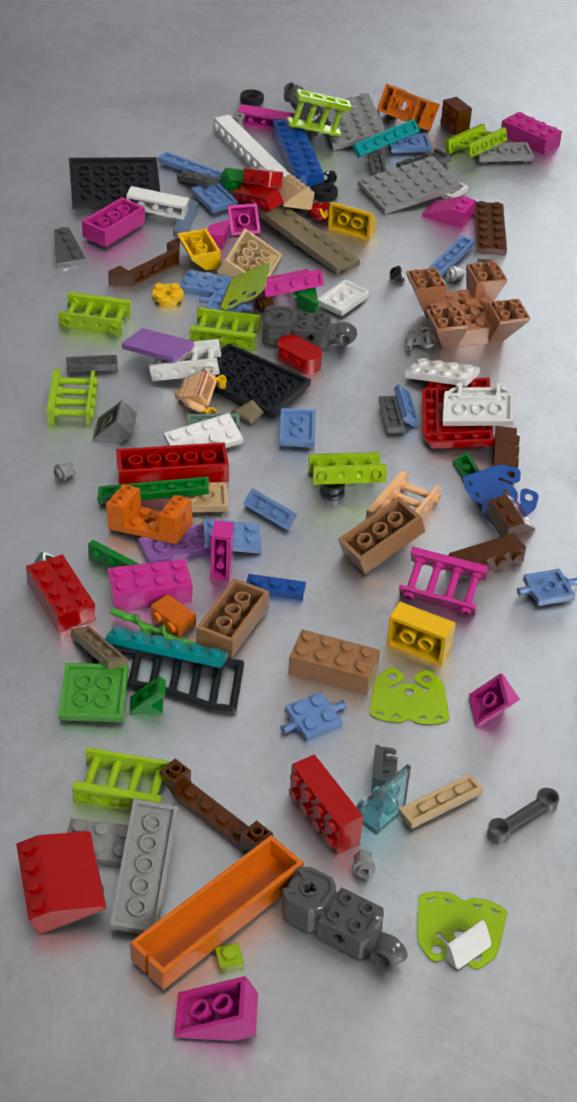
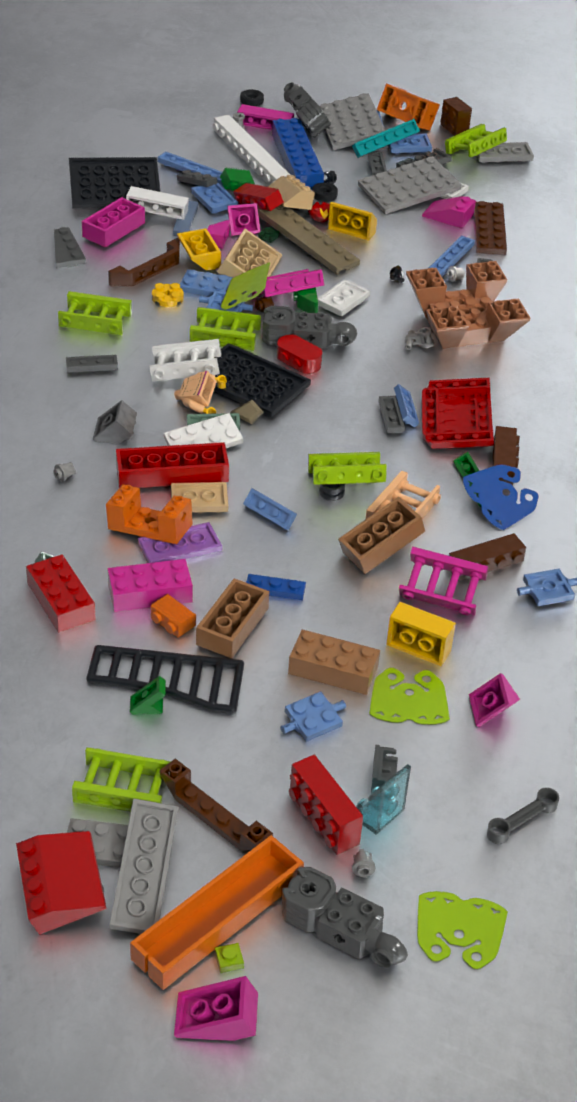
lime fence [47,369,98,425] -> none
bright green plate [58,663,129,722] -> none
dark tan tile [71,626,127,670] -> none
green plate [88,540,139,568] -> none
green plate [97,477,210,504] -> none
teal plate [105,627,228,668] -> none
bright green piece [110,607,197,644] -> none
medium lavender tile [121,328,194,363] -> none
medium blue plate [202,518,262,554] -> none
dark pink brick [210,520,234,581] -> none
red brick [242,167,283,187] -> none
medium blue plate [279,408,316,448] -> none
lime fence [286,89,352,137] -> none
tan plate [398,774,483,829] -> none
white plate [404,358,480,386] -> none
white plate [443,383,514,426] -> none
white slope [445,920,491,970] -> none
reddish brown slope [485,494,535,537] -> none
dark pink brick [501,112,562,155] -> none
none -> clear green plate [258,227,279,243]

